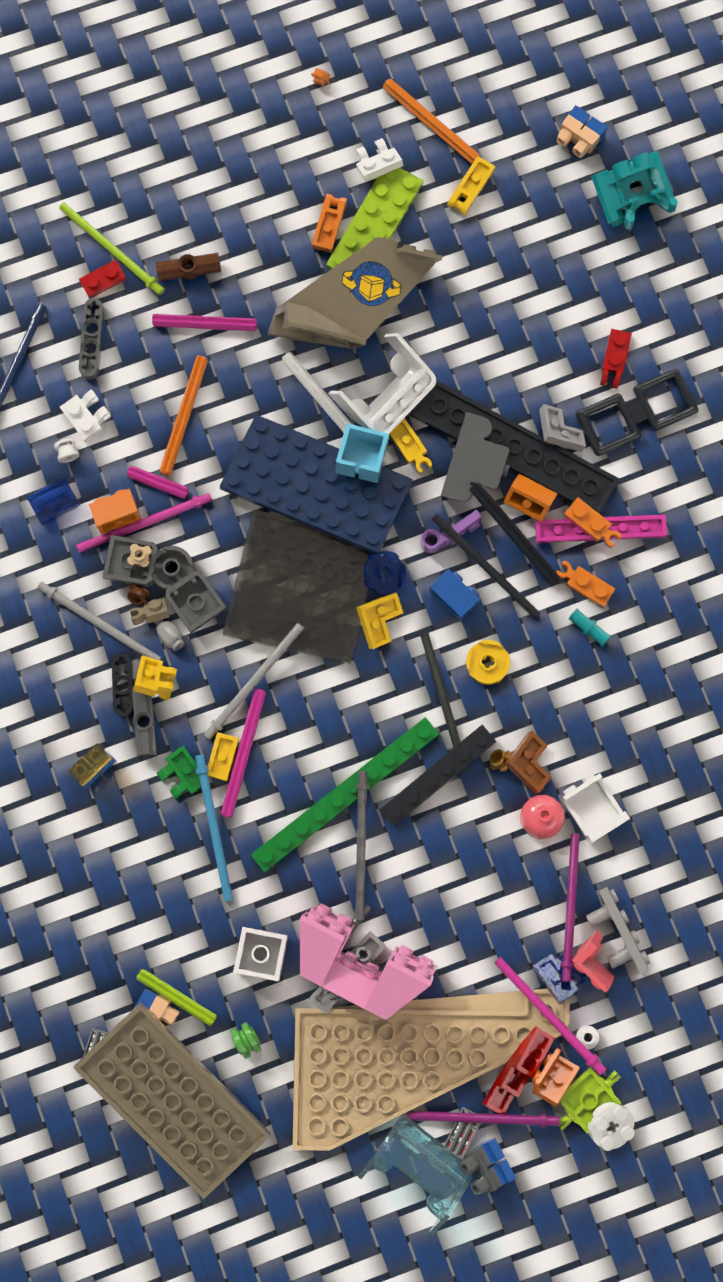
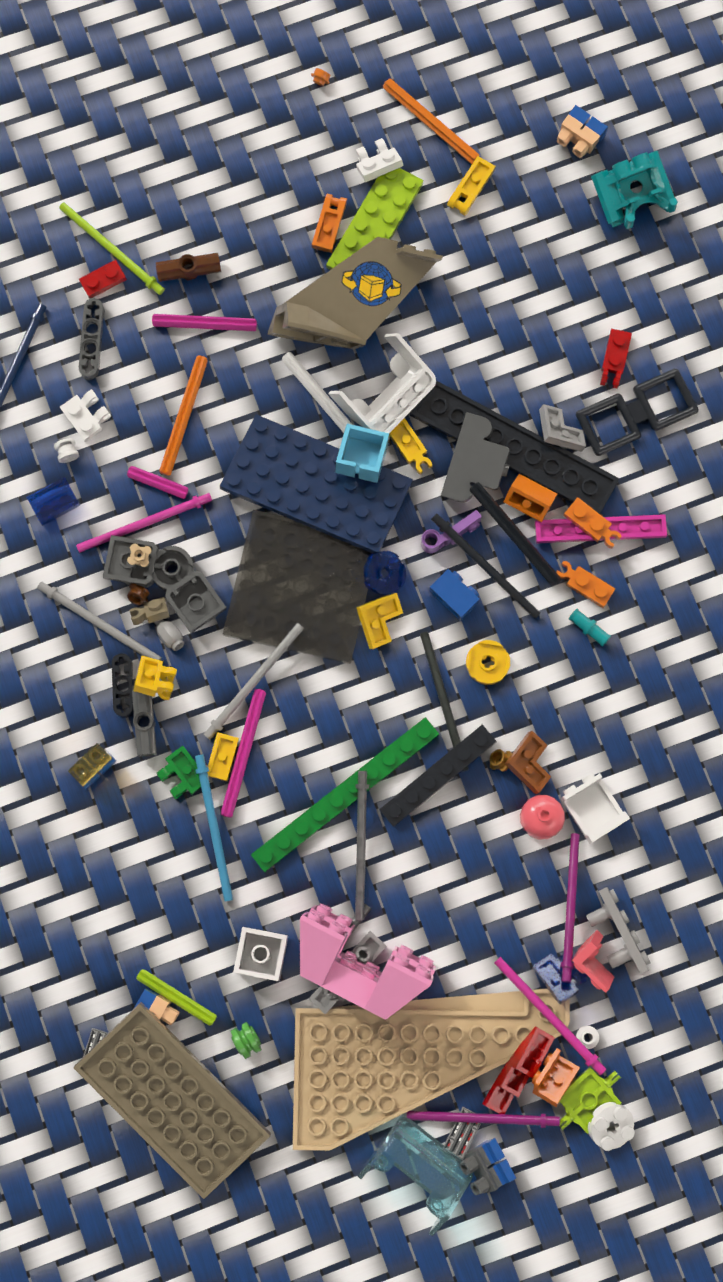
orange brick [89,489,142,535] -> none

